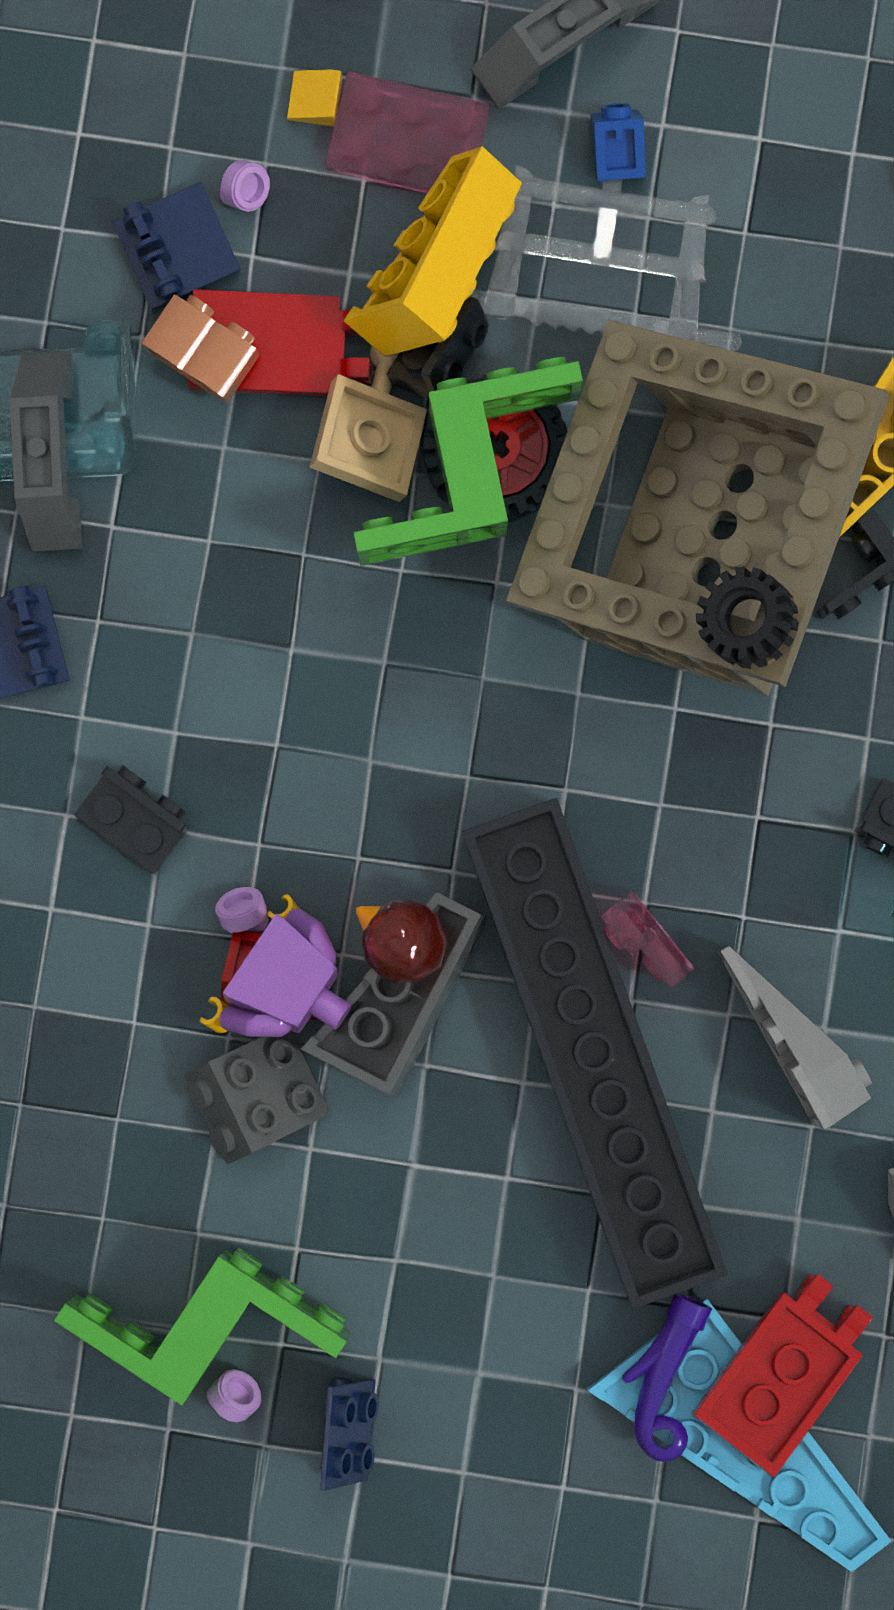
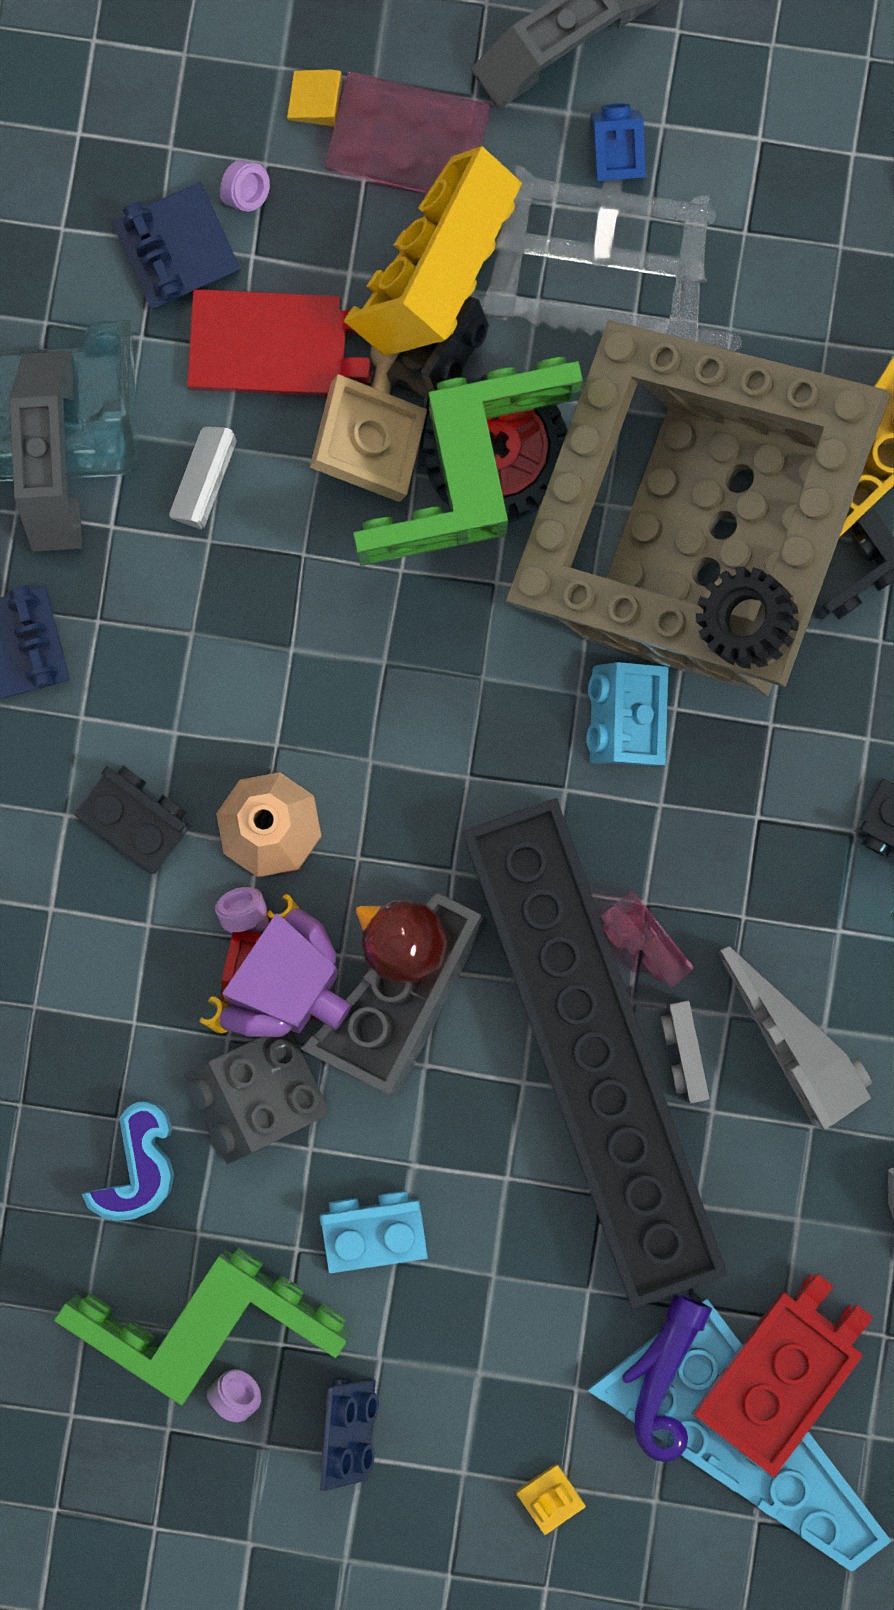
nougat brick [141,294,260,404] -> none
none -> animal [81,1101,174,1221]
none -> white slope [169,427,237,530]
none -> light nougat cone [216,772,322,878]
none -> medium azure bracket [319,1191,428,1274]
none -> yellow tile [516,1462,586,1535]
none -> medium azure bracket [586,662,668,766]
none -> light grey plate [660,1001,710,1103]

